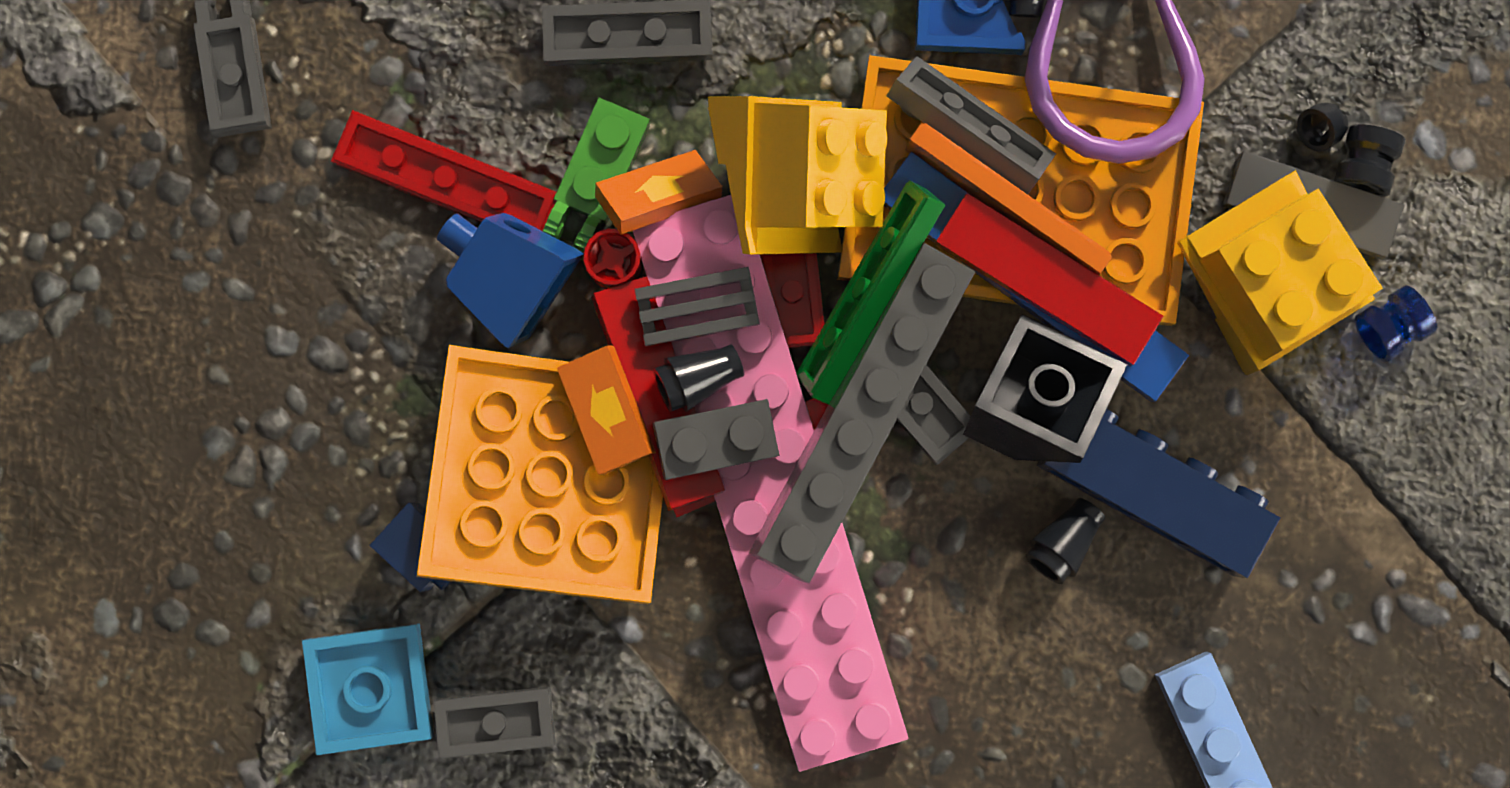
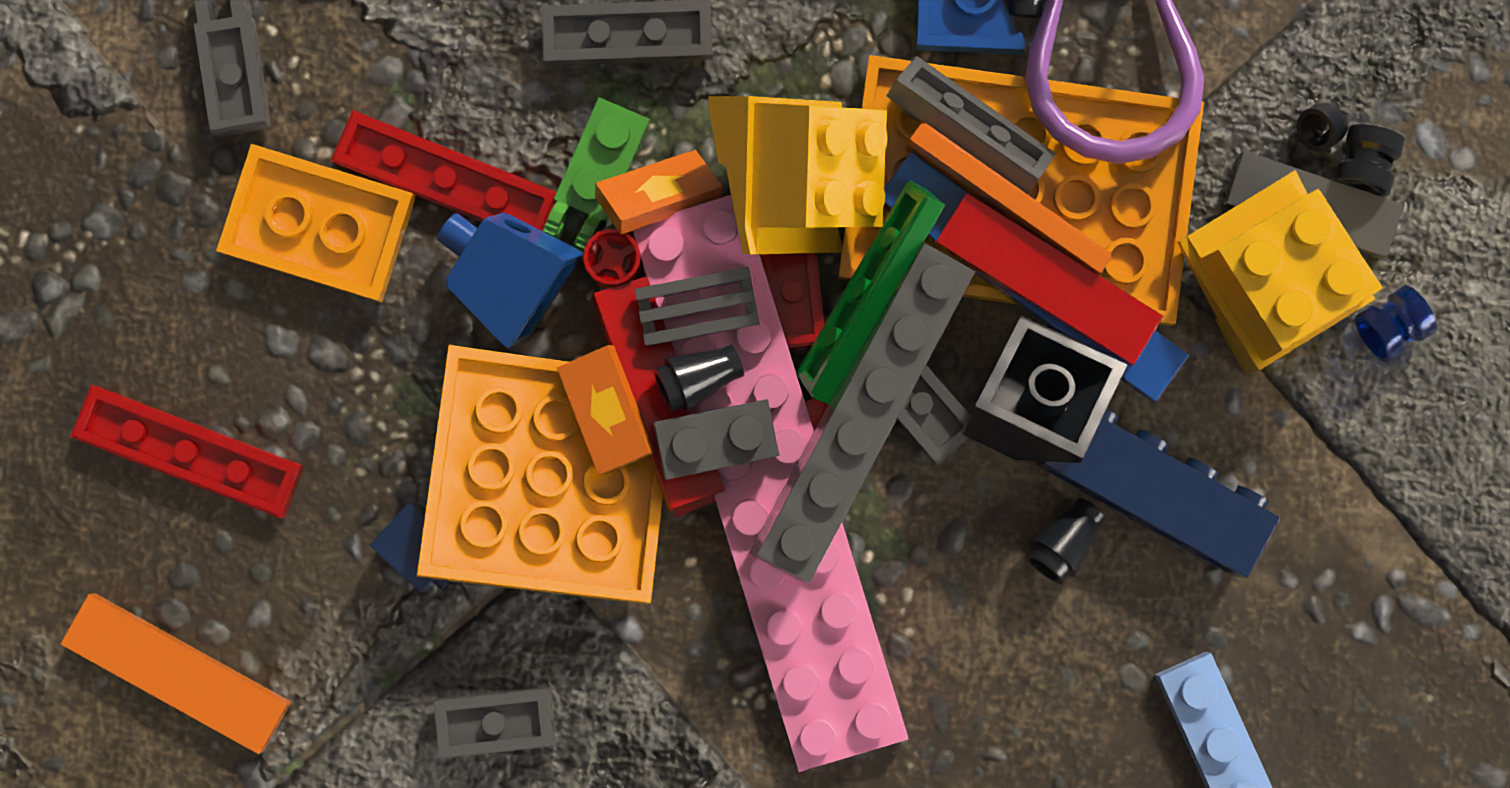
dark azure plate [302,623,434,755] -> none
none -> orange tile [61,593,291,754]
none -> red tile [70,384,305,518]
none -> light orange plate [216,144,416,303]

